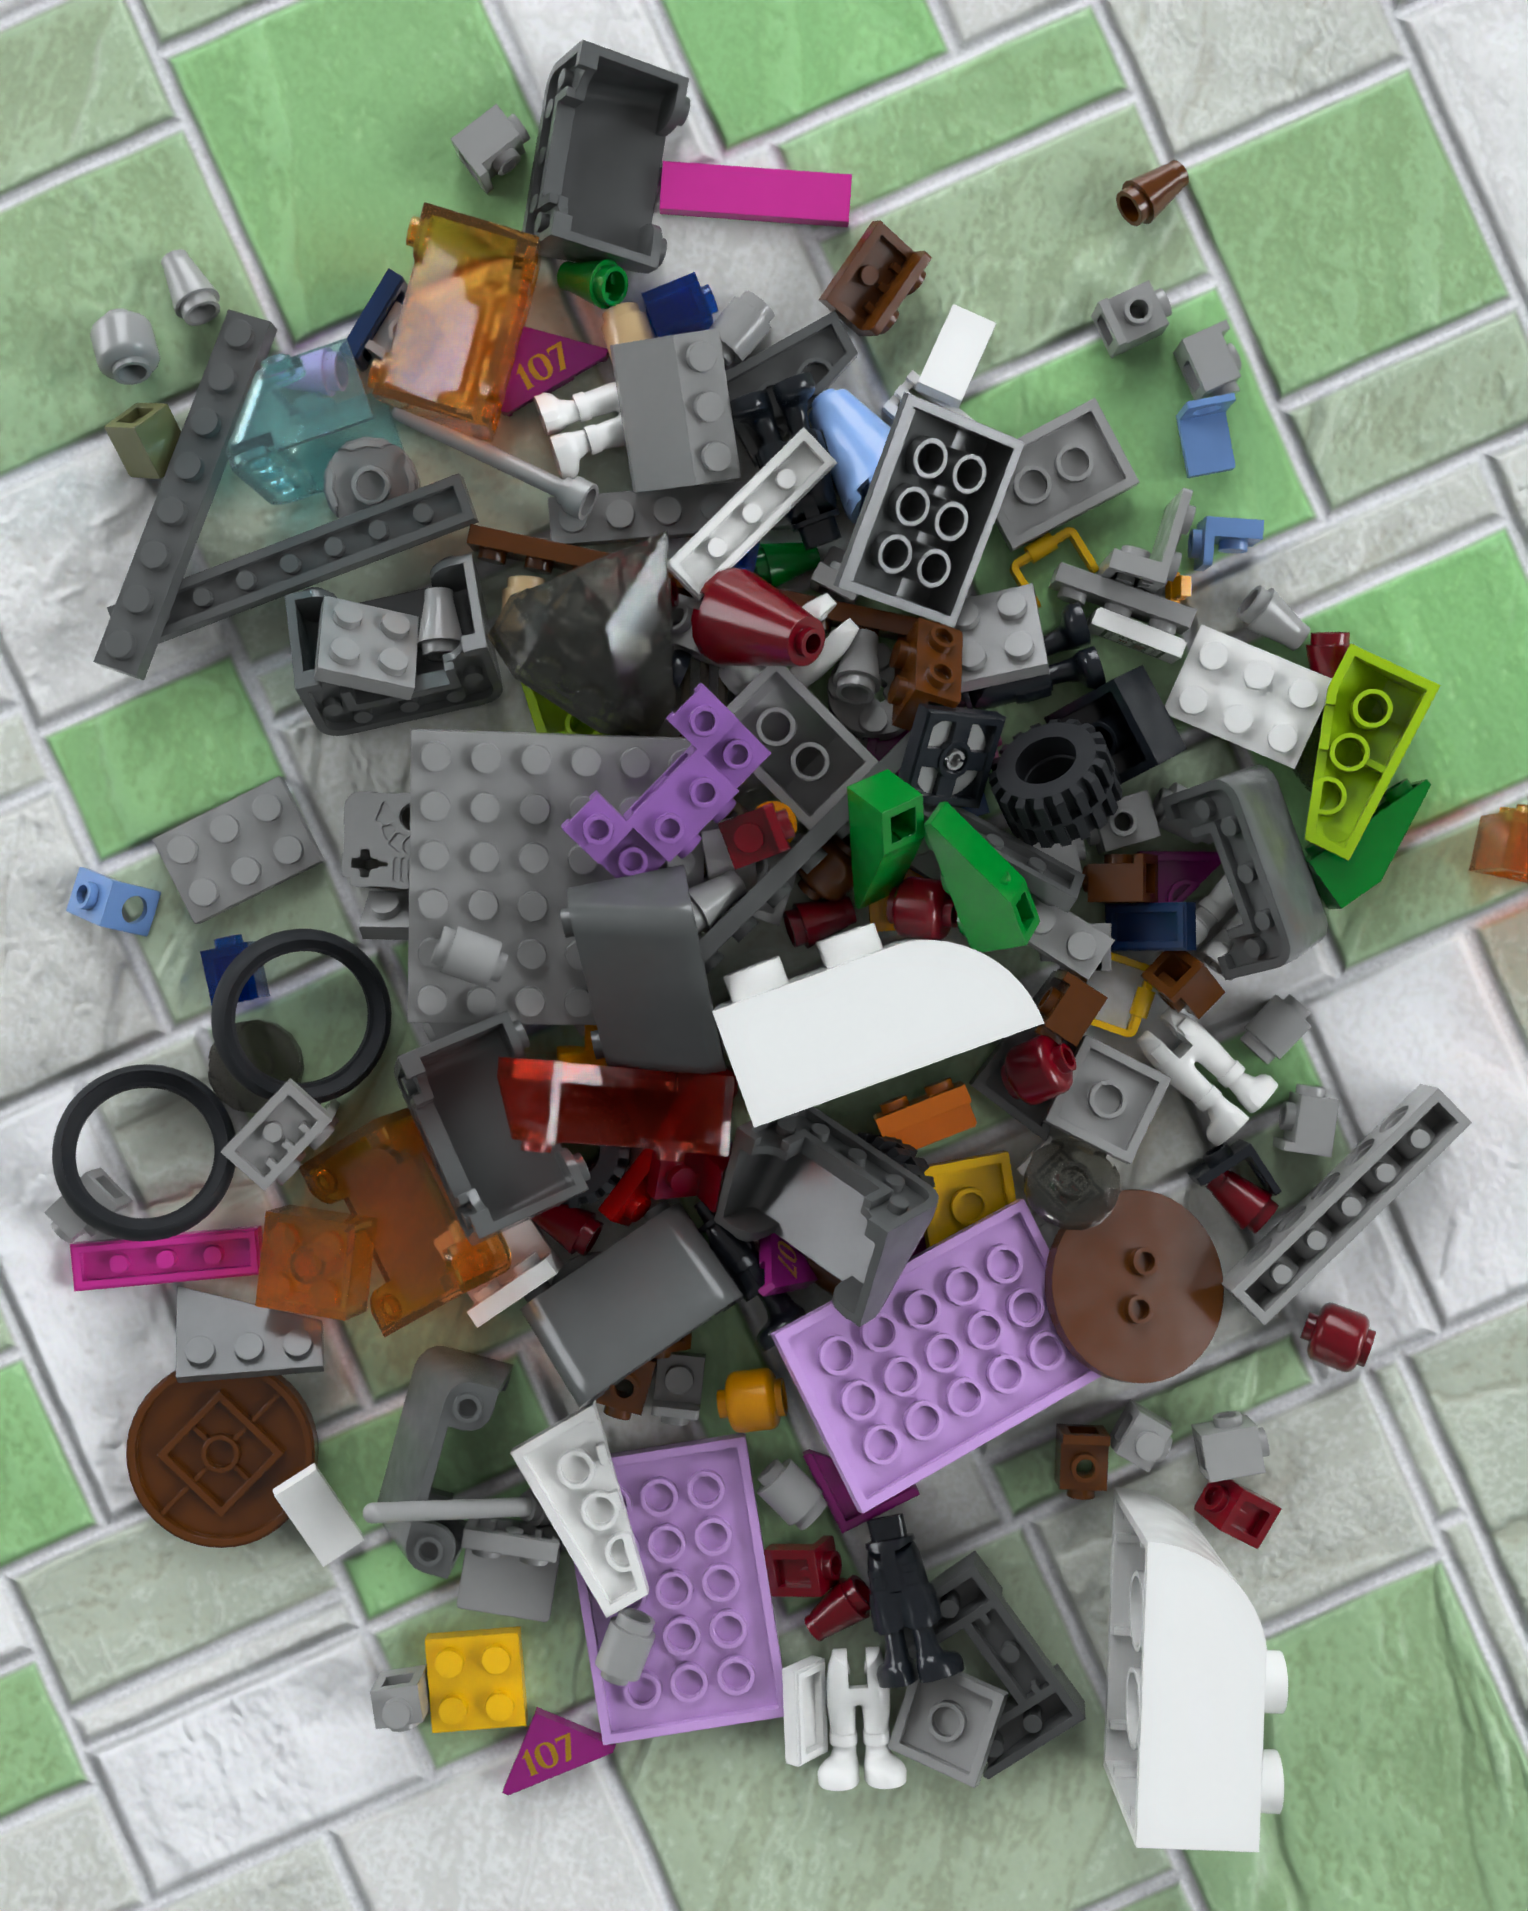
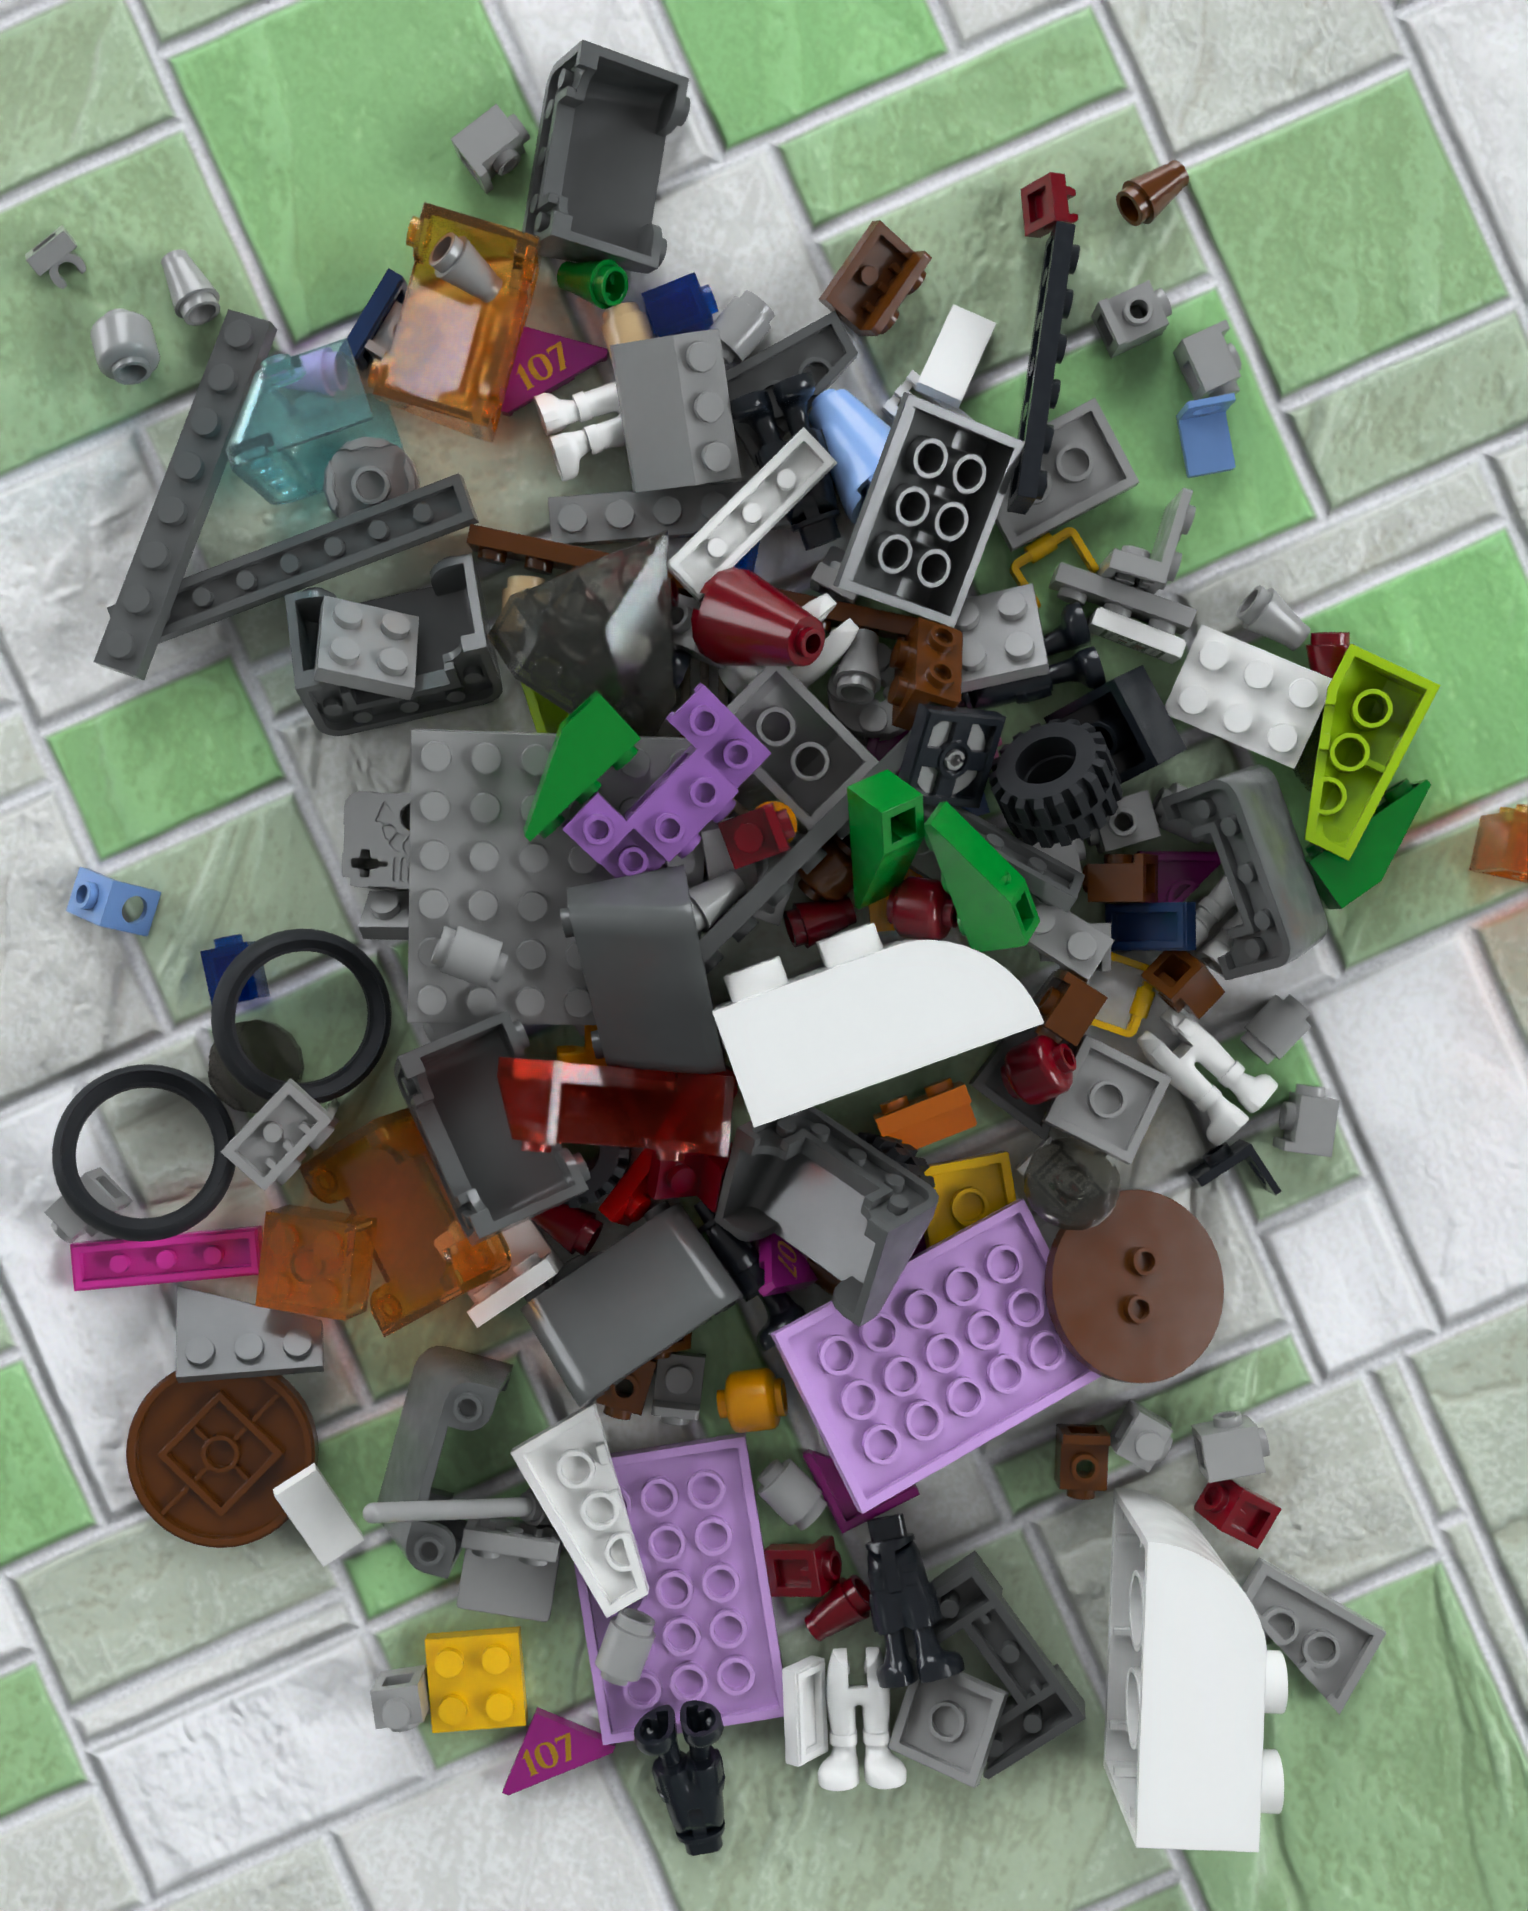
olive panel [104,403,181,479] -> none
light grey plate [152,776,325,924] -> none
light grey piece [392,403,598,520] -> none
light grey cone [417,587,463,661] -> none
dark pink tile [659,161,852,227] -> none
green cone [747,542,820,588] -> none
light orange piece [1165,572,1191,603] -> none
medium blue bracket [1187,516,1264,571] -> none
dark red cone [1205,1170,1279,1234] -> none
light grey brick [1221,1084,1472,1325] -> none
dark red head [1300,1302,1376,1373] -> none
none -> light grey tile [25,225,86,289]
none -> light grey cone [429,232,503,303]
none -> green slope [523,690,641,841]
none -> black piece [634,1700,726,1856]
none -> black plate [1007,221,1080,515]
none -> dark red tile [1020,172,1079,238]
none -> light grey wing [1241,1557,1386,1715]

